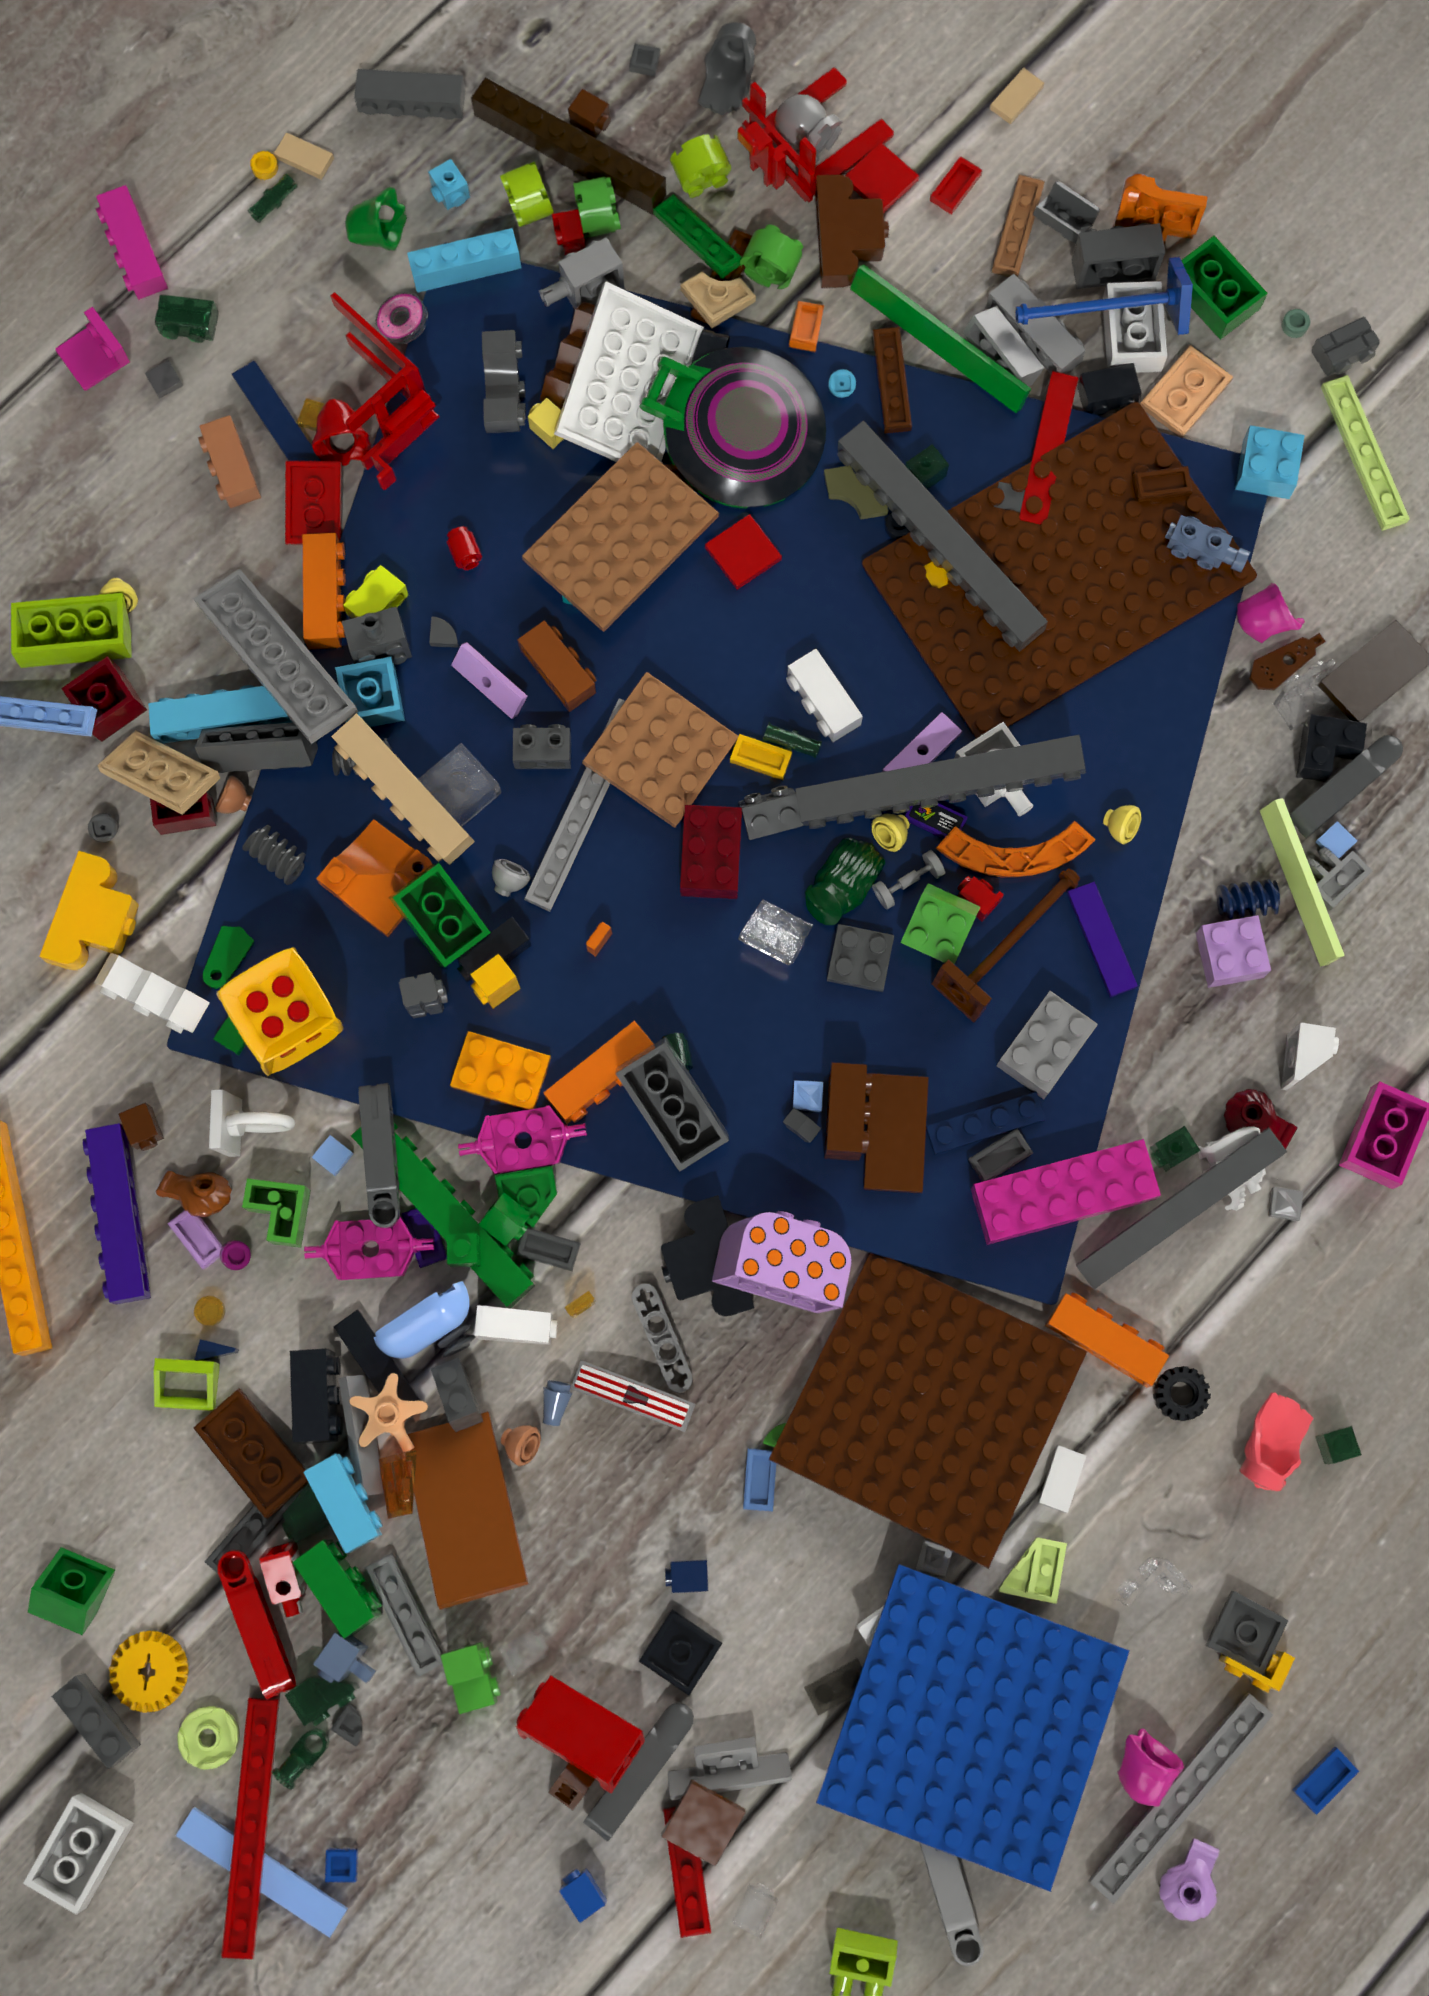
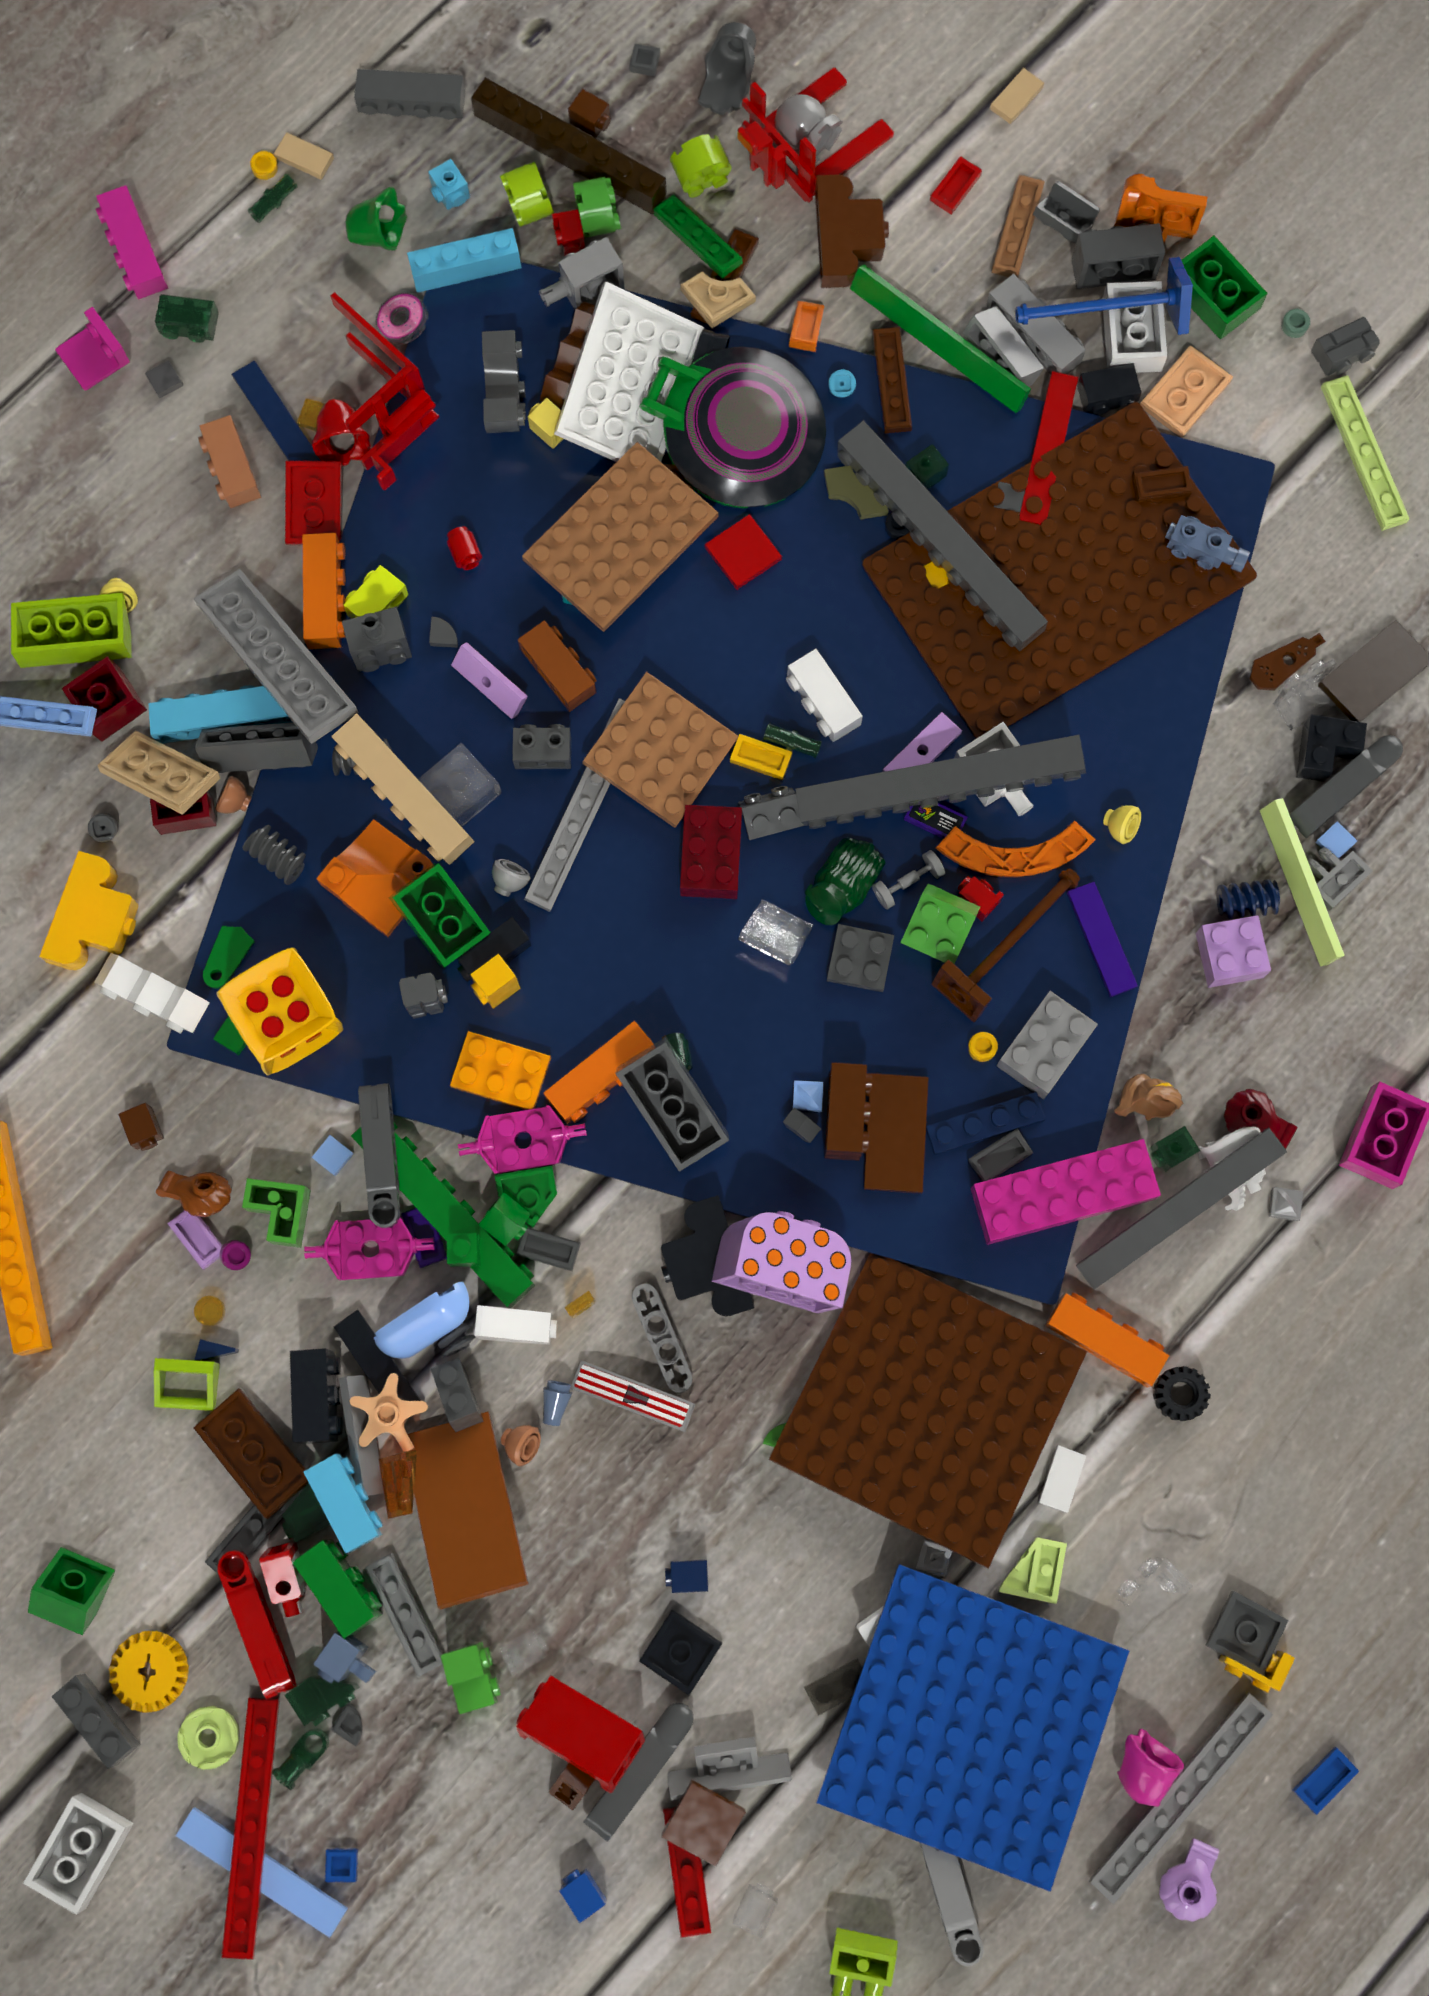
dark purple brick [82,1123,151,1305] -> none
white tile [209,1090,295,1157] -> none
medium azure brick [335,657,405,727] -> none
orange tile [586,922,612,956] -> none
bright green brick [740,224,803,289] -> none
medium blue tile [743,1449,776,1512] -> none
red tile [845,142,919,213] -> none
light yellow brick [872,814,910,852] -> none
medium azure brick [1235,425,1305,499] -> none
dark pink piece [1237,583,1305,643] -> none
coral hair [1239,1392,1314,1491] -> none
white slope [1281,1023,1339,1090] -> none
clear green brick [1315,1426,1362,1465] -> none
none -> yellow tile [968,1032,998,1062]
none -> medium nougat hair [1114,1074,1184,1121]

